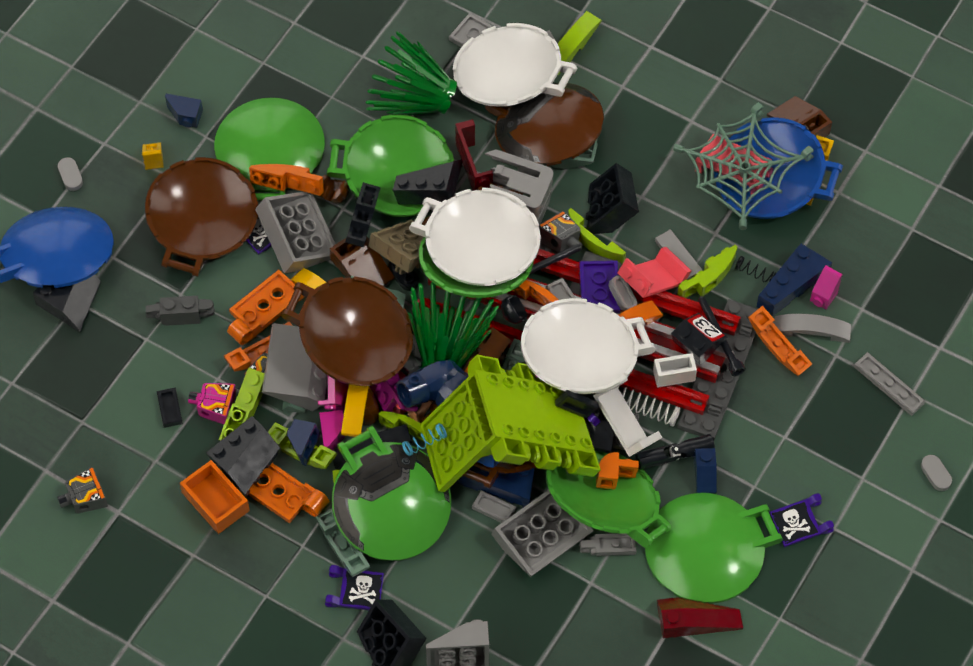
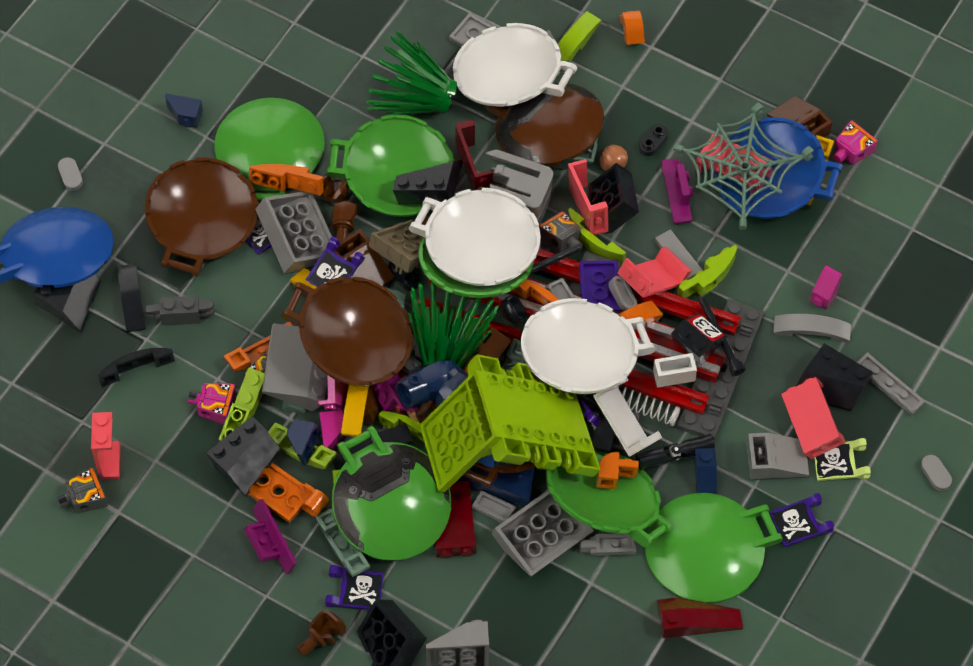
yellow slope [142,142,164,170] -> none
black tile [156,387,183,428] -> none
orange piece [180,460,250,534] -> none
orange hinge [227,270,305,345] -> none
black slope [345,182,381,247] -> none
medium azure piece [402,423,447,456] -> none
black tile [555,390,599,418] -> none
black piece [735,256,776,283] -> none
orange slope [748,306,812,376] -> none
dark blue wedge [756,243,832,316] -> none
none -> coral panel [91,412,121,481]
none -> black slope [98,348,175,387]
none -> black slope [117,263,146,333]
none -> magenta bracket [244,499,296,574]
none -> reddish brown piece [296,610,346,657]
none -> flag [305,237,365,287]
none -> reddish brown piece [332,200,359,241]
none -> dark red panel [435,481,476,558]
none -> coral panel [568,159,608,235]
none -> nougat hair [599,144,628,171]
none -> orange brick [619,10,645,45]
none -> black plate [639,124,668,156]
none -> magenta bracket [661,158,693,224]
none -> light grey slope [746,433,809,479]
none -> coral panel [781,377,846,459]
none -> black wedge [796,343,874,411]
none -> flag [814,438,871,481]
none -> dark pink torso [833,120,878,164]

